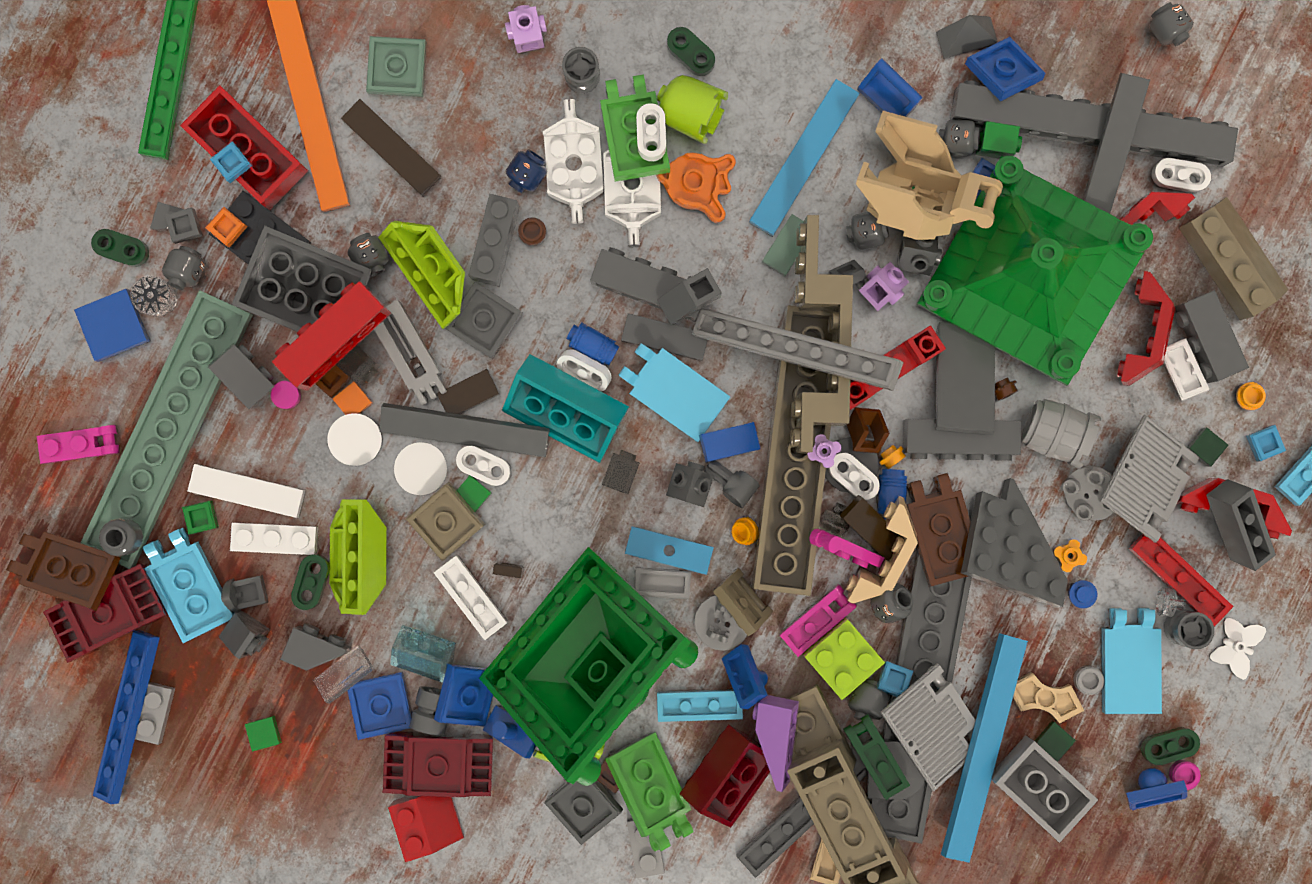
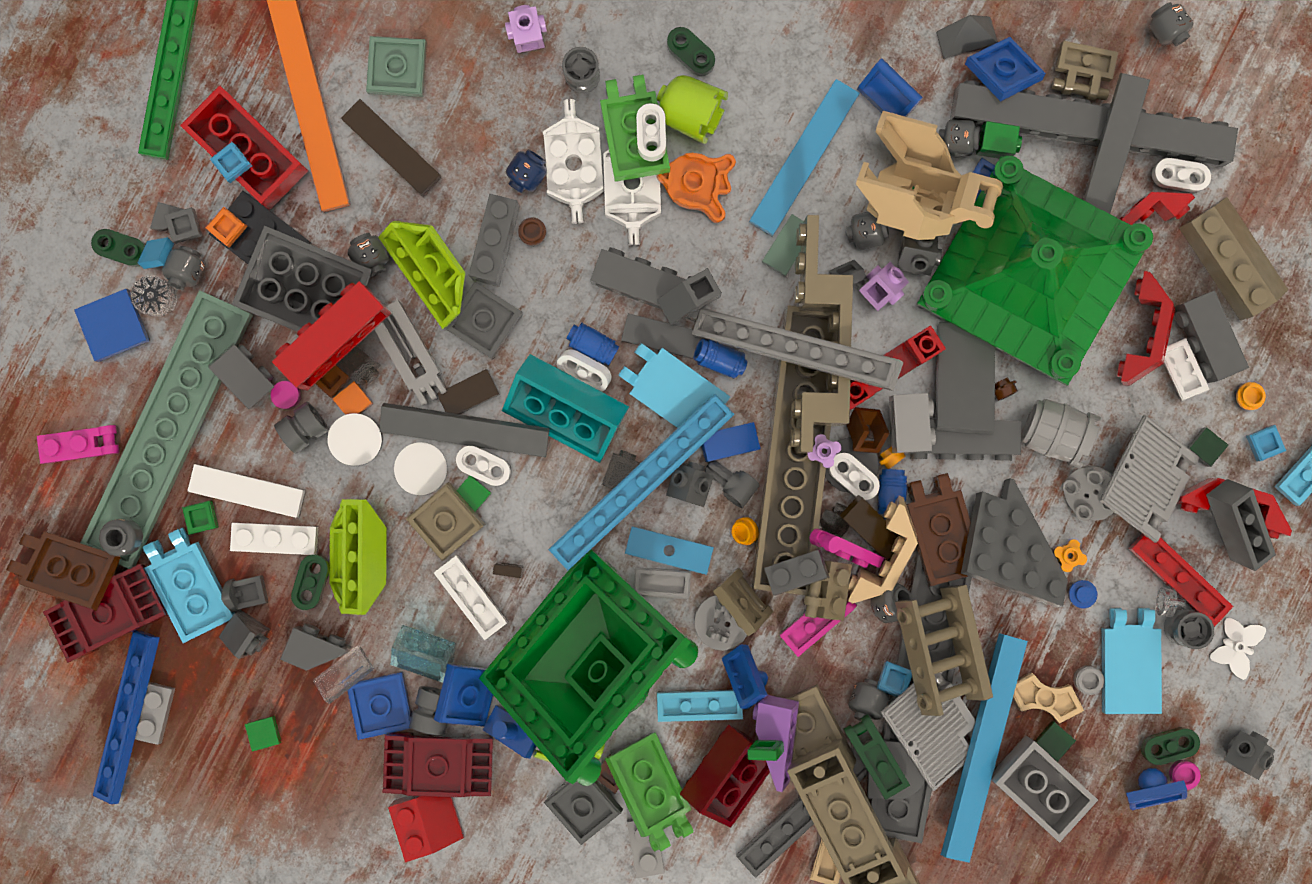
lime brick [802,618,885,700] -> none
none -> dark azure tile [138,237,174,269]
none -> dark grey wheel [274,402,329,454]
none -> dark azure tile [548,394,735,570]
none -> blue head [693,339,747,379]
none -> green tile [748,740,784,761]
none -> dark grey plate [764,550,830,596]
none -> dark tan plate [804,560,852,621]
none -> light grey brick [889,393,936,453]
none -> dark tan fence [895,585,993,716]
none -> dark tan plate [1051,41,1118,101]
none -> dark grey brick [1224,730,1275,780]

